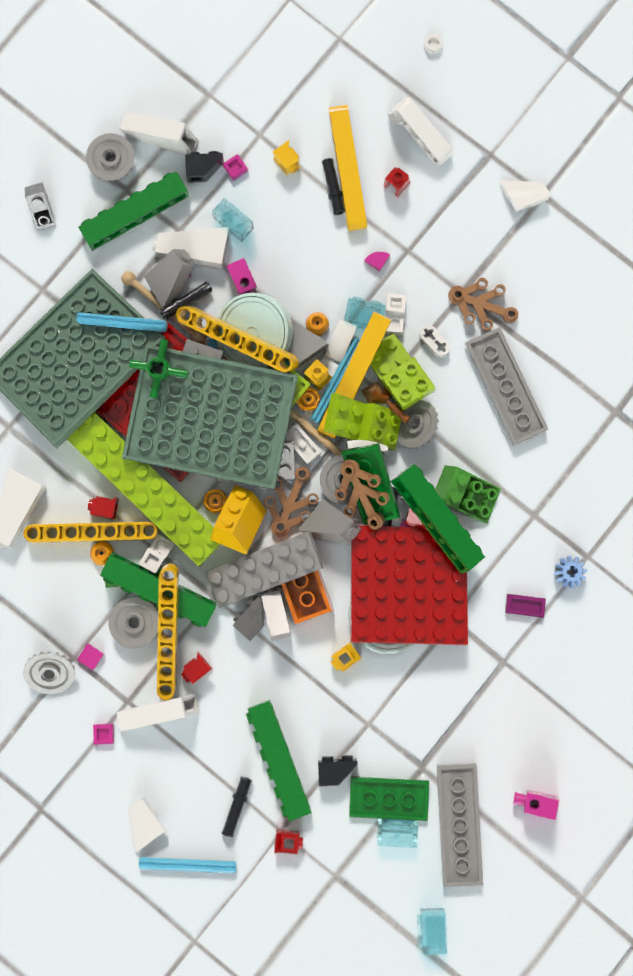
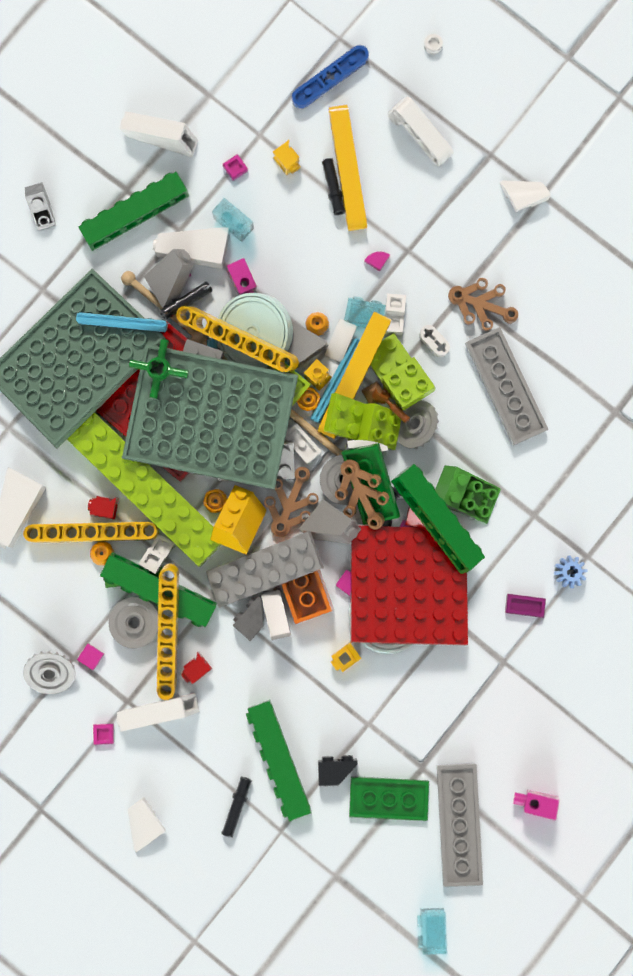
light grey gear [86,133,135,182] -> none
medium azure axle [138,857,237,873] -> none
black slope [185,151,224,183] -> none
red window [274,829,303,854] -> none
clear light blue hinge [377,819,418,848] -> none
red window [384,167,411,197] -> none
none -> blue piece [292,45,369,109]
none -> dark pink tile [335,570,351,596]

